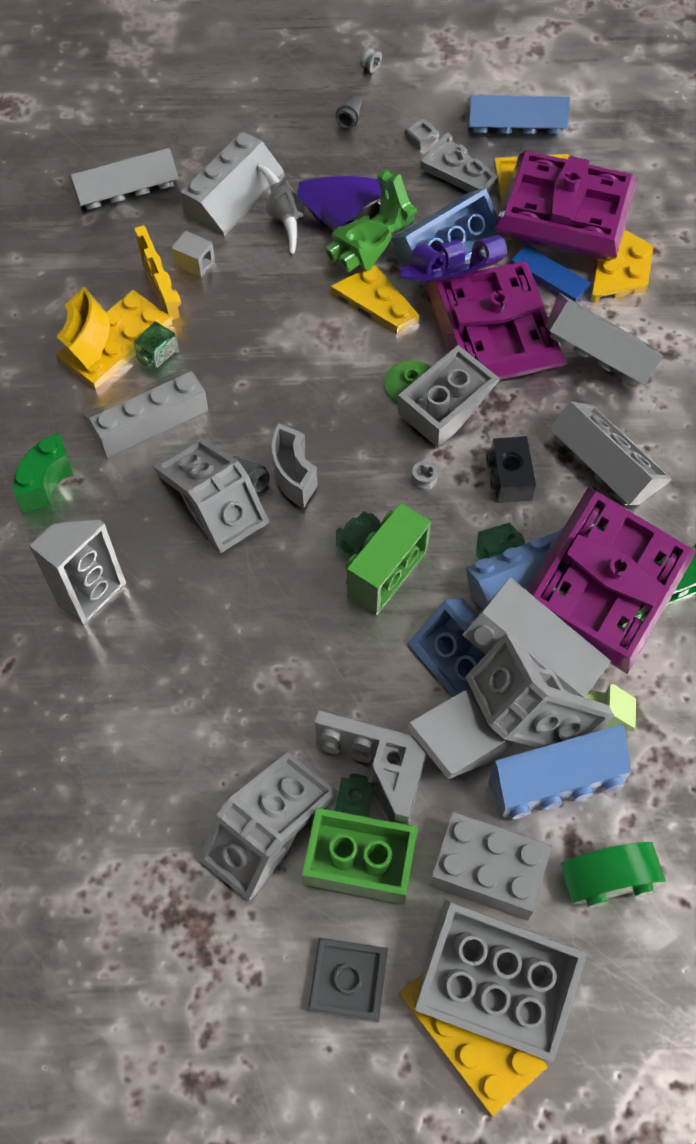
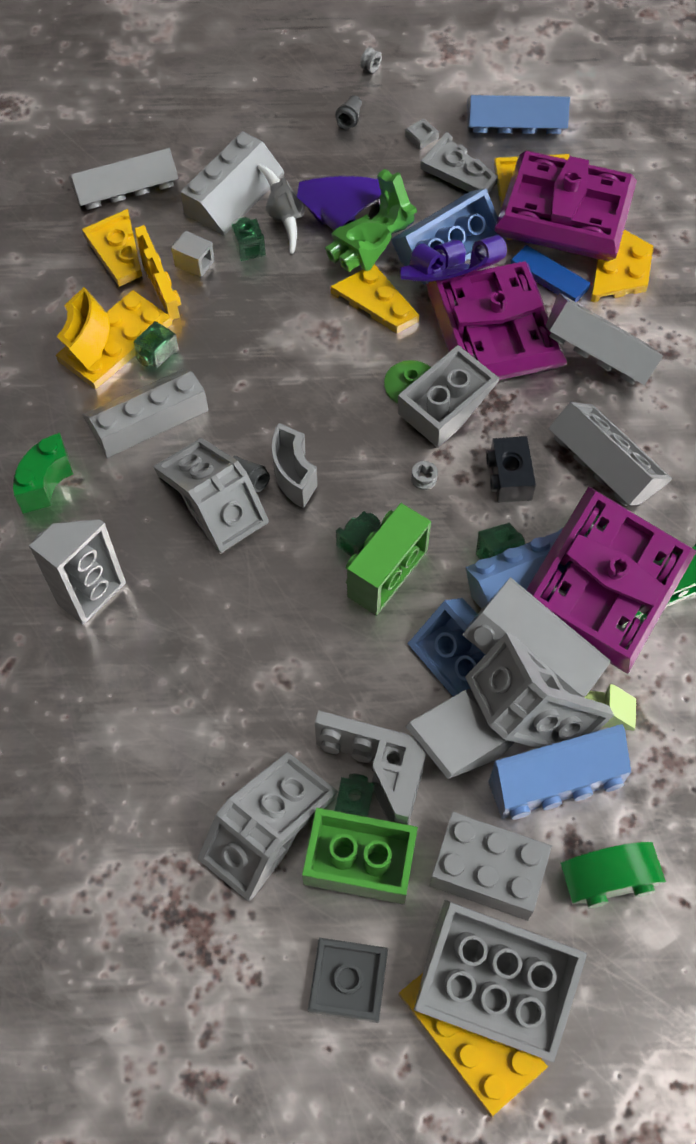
none -> yellow wing [82,209,142,287]
none -> clear green brick [232,217,266,261]

